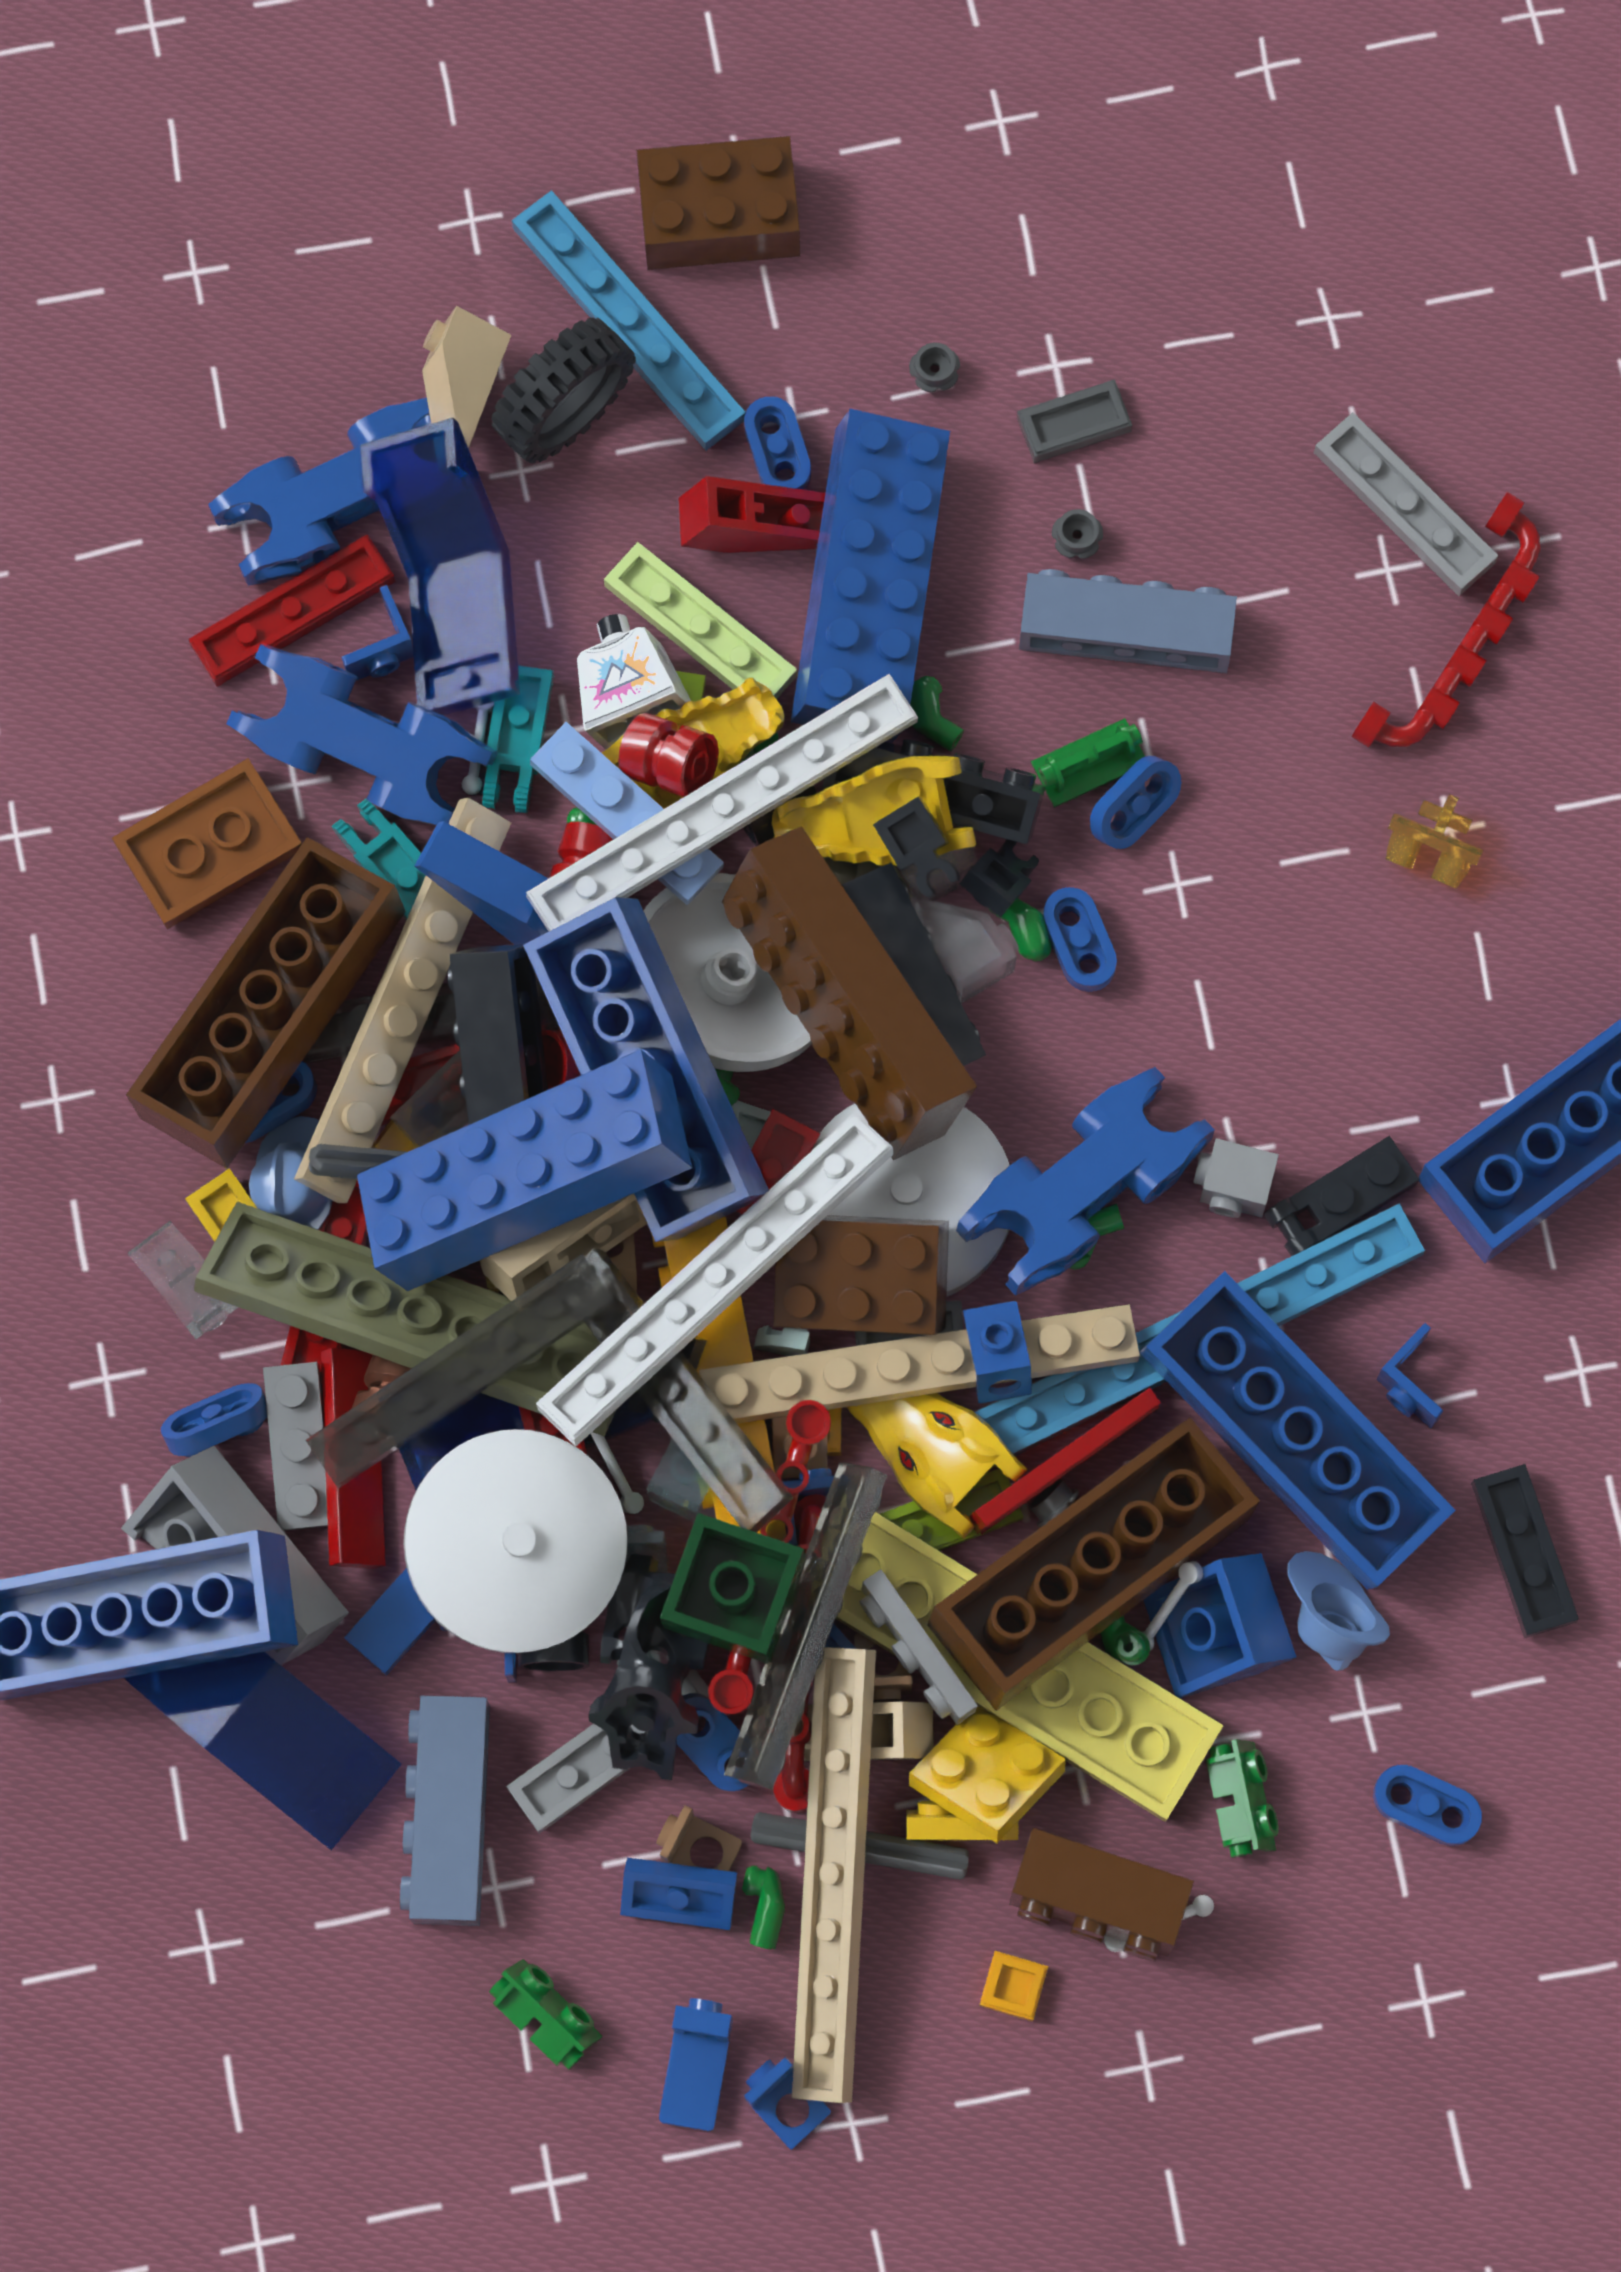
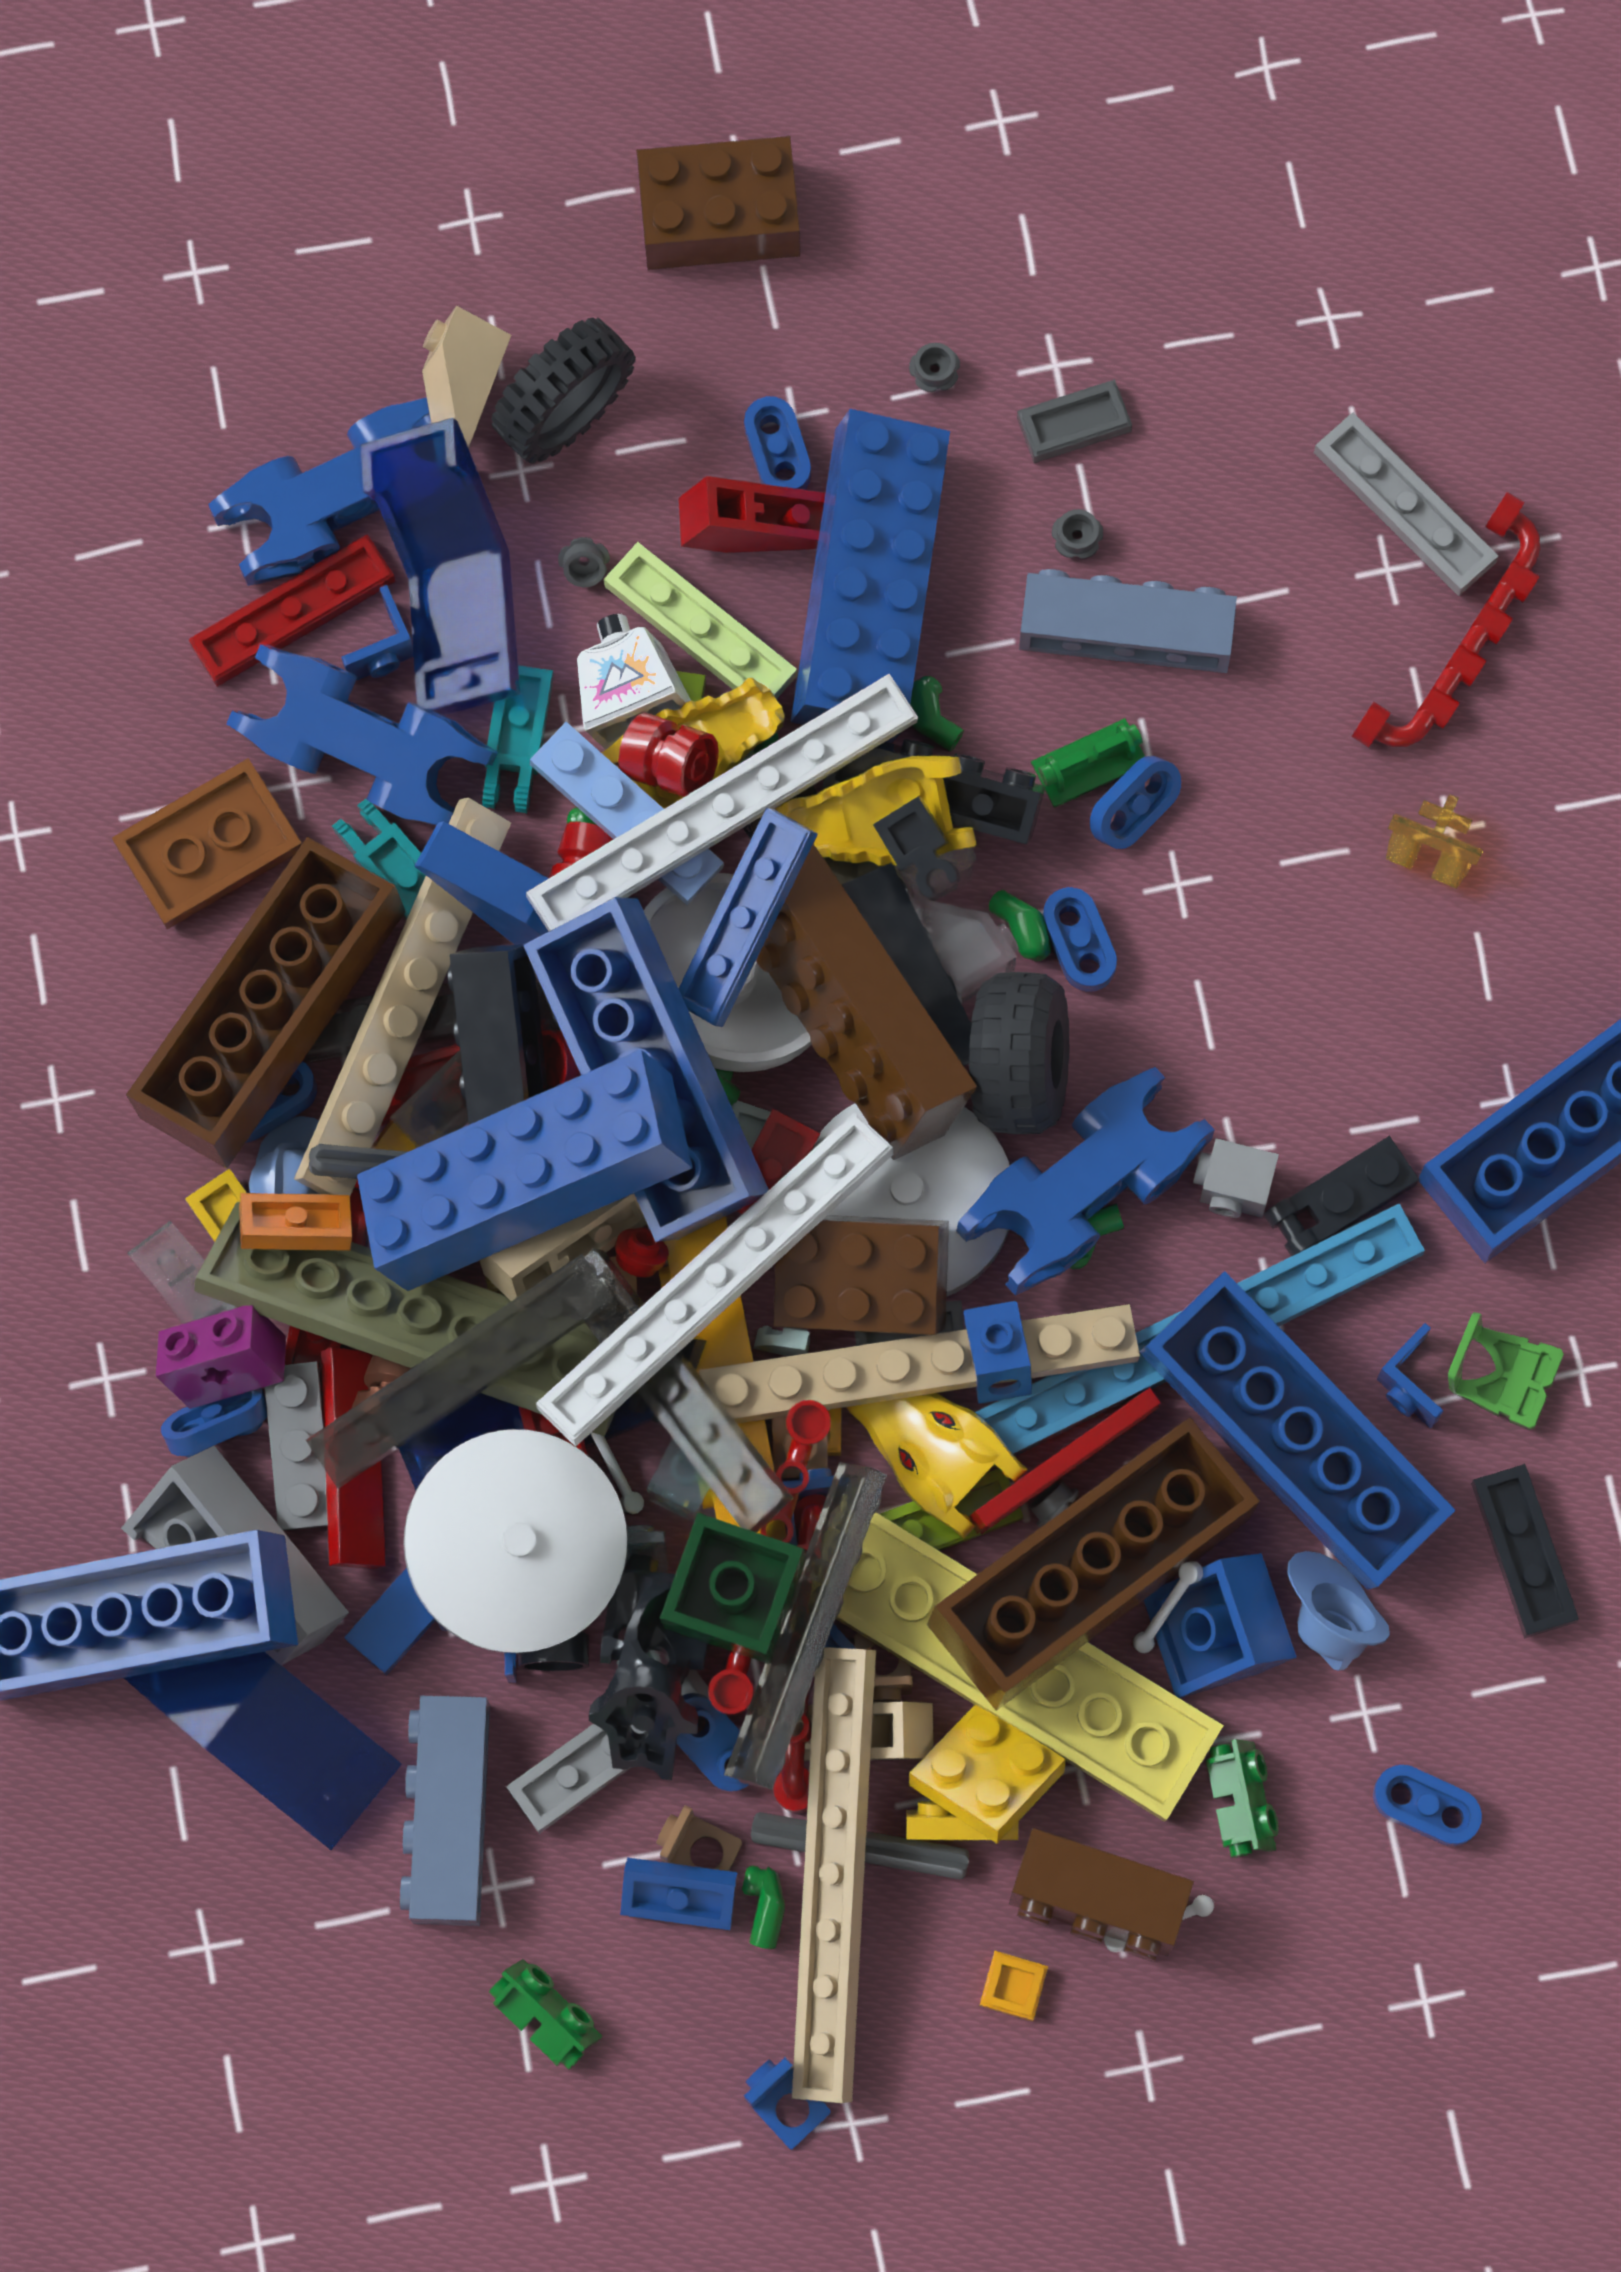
white hinge [462,690,495,795] -> none
dark azure plate [511,190,746,451] -> none
blue bracket [659,1998,733,2132] -> none
light grey plate [859,1569,978,1725] -> none
black plate [959,839,1039,917] -> none
green arm [1100,1615,1150,1665] -> none
none -> magenta brick [156,1305,286,1409]
none -> orange plate [239,1193,352,1251]
none -> dark grey plate [558,537,610,587]
none -> red plate [615,1228,669,1277]
none -> blue tile [678,808,818,1027]
none -> black tyre [969,972,1070,1134]
none -> bright green piece [1448,1312,1564,1430]

